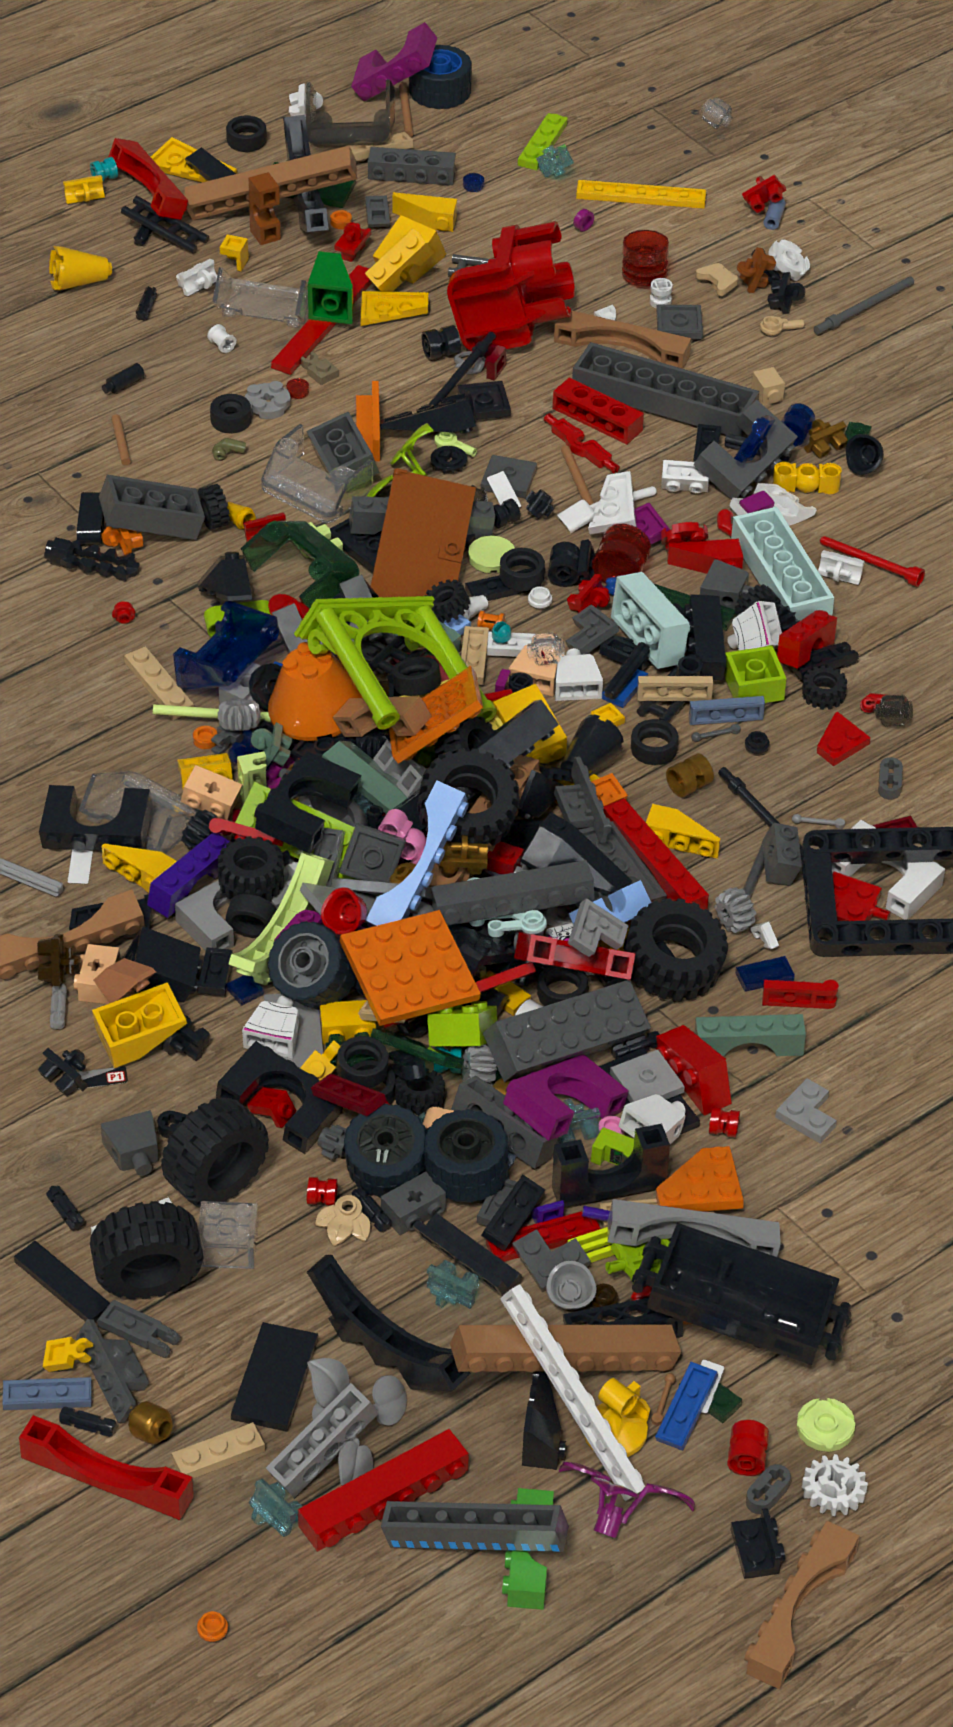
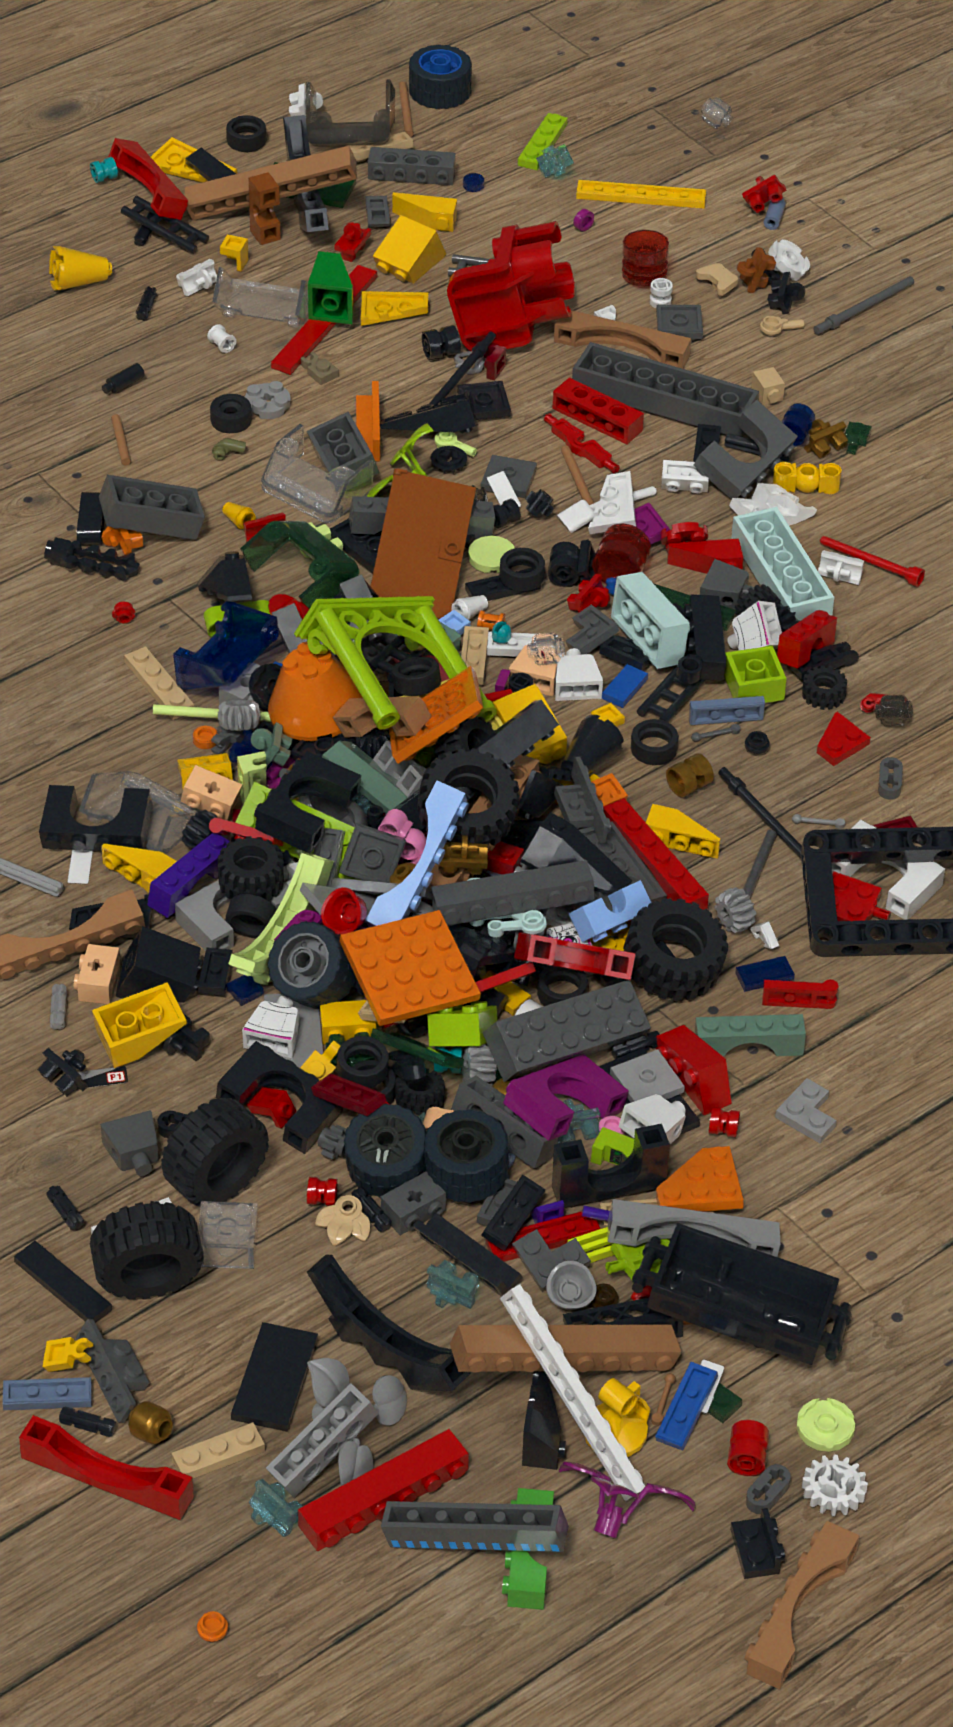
dark brown hips [37,934,81,986] -> none
yellow hips [63,175,105,204] -> none
nougat slope [93,958,156,1003] -> none
dark grey hinge [97,1300,180,1358] -> none
black tyre [198,484,230,530] -> none
clear red tile [286,378,309,399] -> none
orange tile [330,210,352,230] -> none
magenta arch [351,22,437,102] -> none
yellow arch [365,228,435,292] -> none
black tyre [424,579,471,623] -> none
white plate [528,587,552,609] -> none
light grey plate [568,898,629,957] -> none
black axle [604,642,650,700] -> none
tan plate [637,676,713,701] -> none
red arm [717,509,733,537] -> none
clear blue wing [734,415,776,463] -> none
magenta slope [739,491,775,513] -> none
dark grey brick [762,823,802,886] -> none
black helmet [846,434,884,475] -> none

